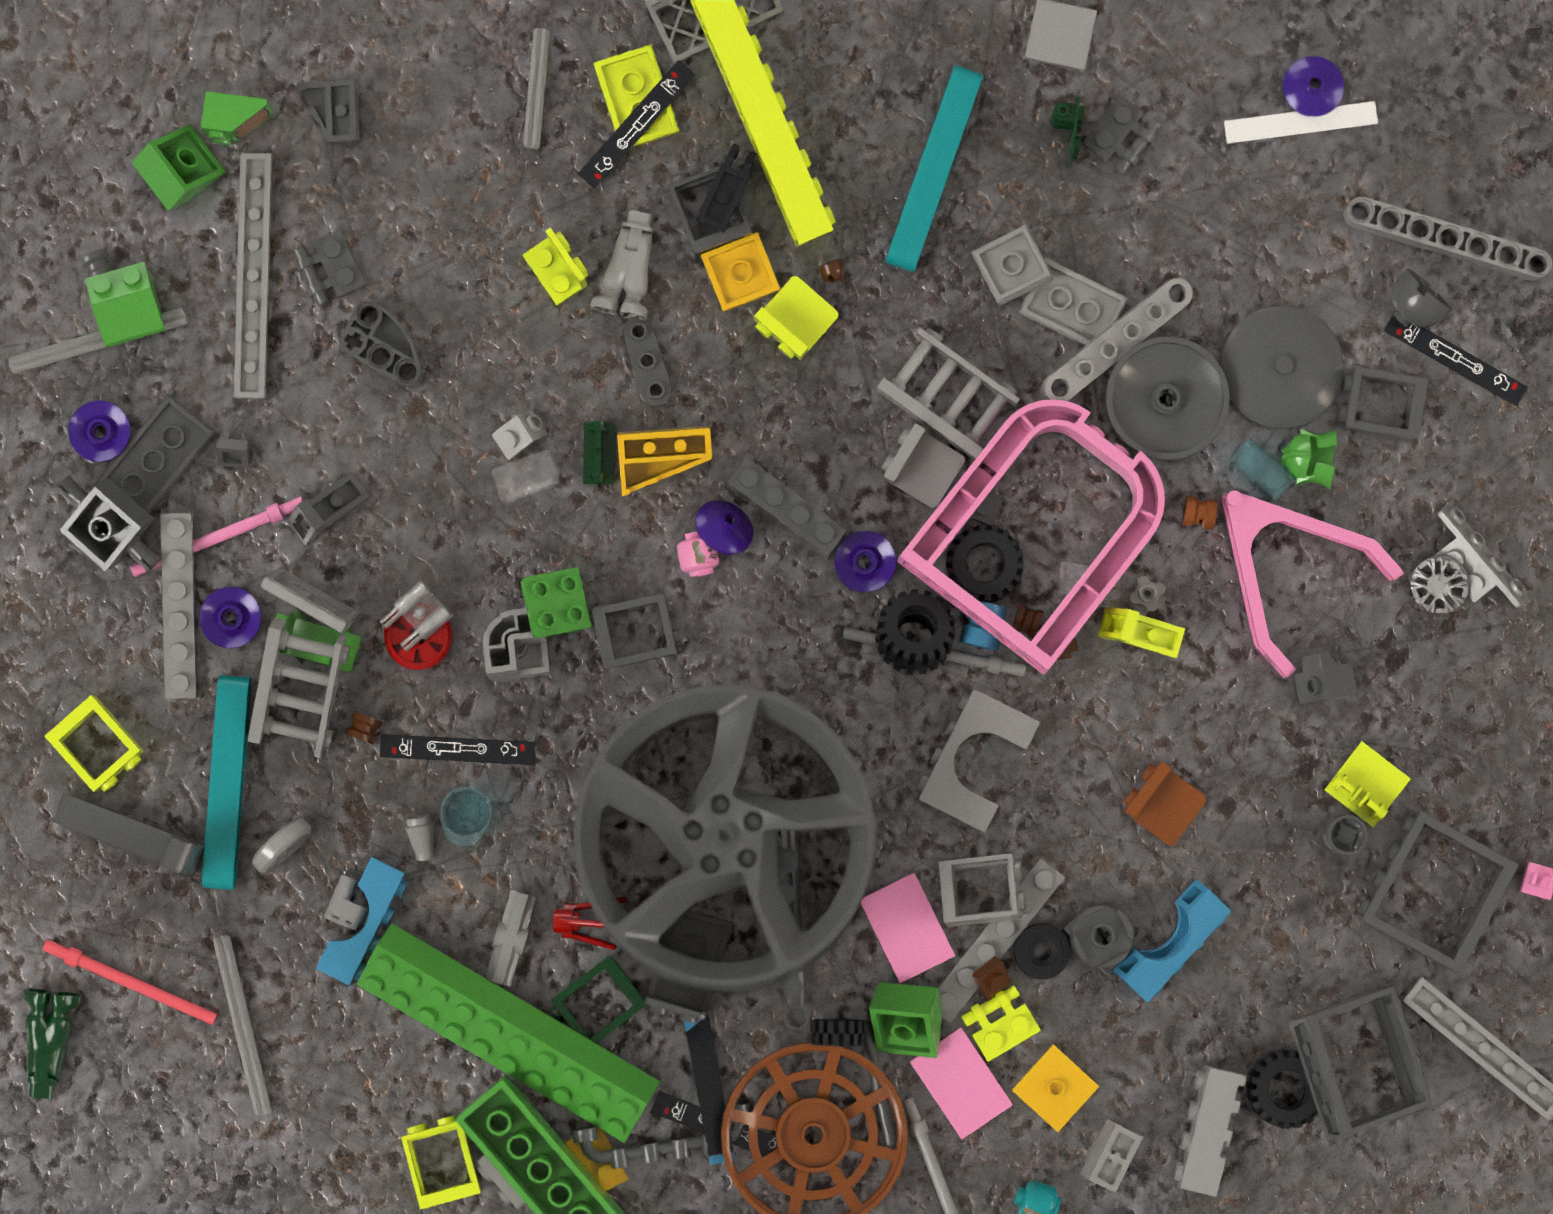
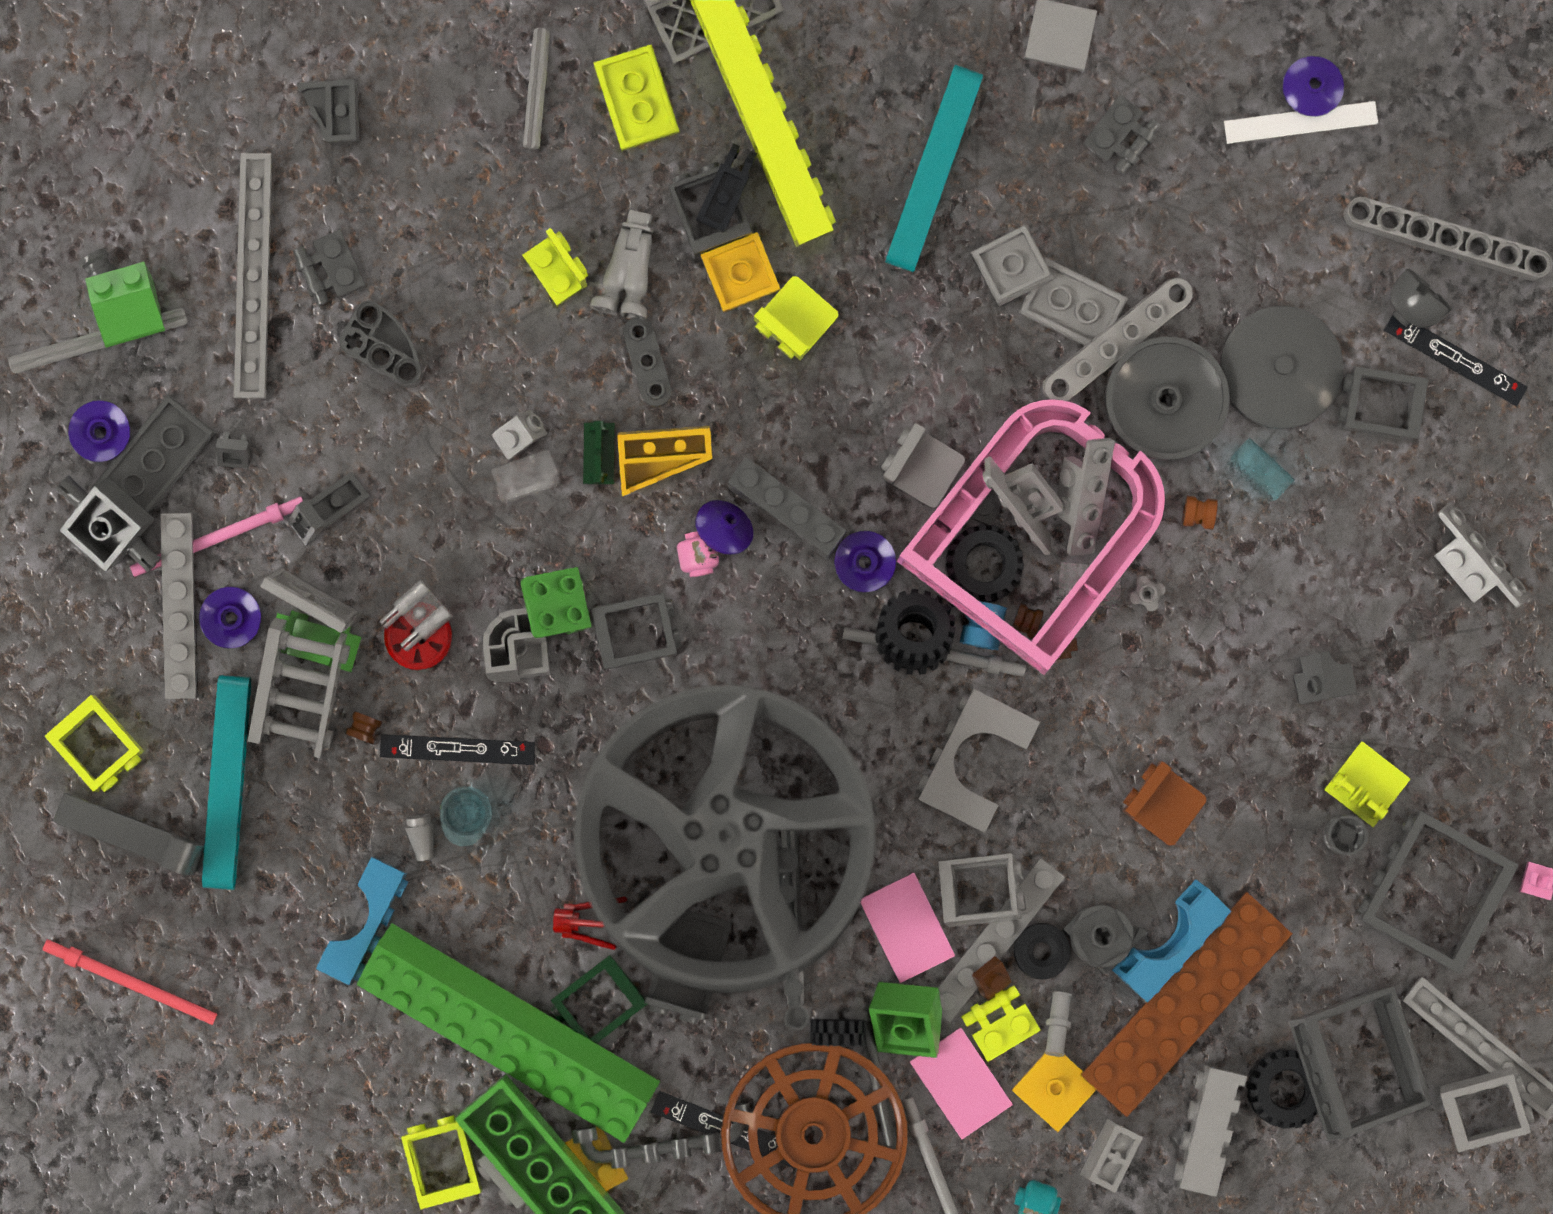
dark green piece [23,988,82,1099] -> none
bright green slope [132,124,226,211] -> none
bright green slope [201,91,274,145] -> none
light grey axle [213,934,272,1117] -> none
light grey wheel [252,818,312,874] -> none
light grey piece [324,874,368,935] -> none
light grey piece [486,890,537,987] -> none
black sticker [578,60,695,189] -> none
black sticker [684,1015,735,1165] -> none
reddish brown hinge [818,258,845,283] -> none
light grey fence [876,328,1020,461] -> none
dark green hinge [1050,97,1085,168] -> none
neon yellow bracket [1097,607,1185,658] -> none
bright pink piece [1220,491,1404,678] -> none
bright green helmet [1281,429,1337,490] -> none
light grey wheel [1411,556,1469,613] -> none
none -> light grey bracket [982,456,1063,556]
none -> light grey pin [1045,991,1072,1057]
none -> light grey bracket [1054,438,1115,556]
none -> dark orange plate [1080,892,1292,1117]
none -> light grey window [1440,1067,1535,1152]

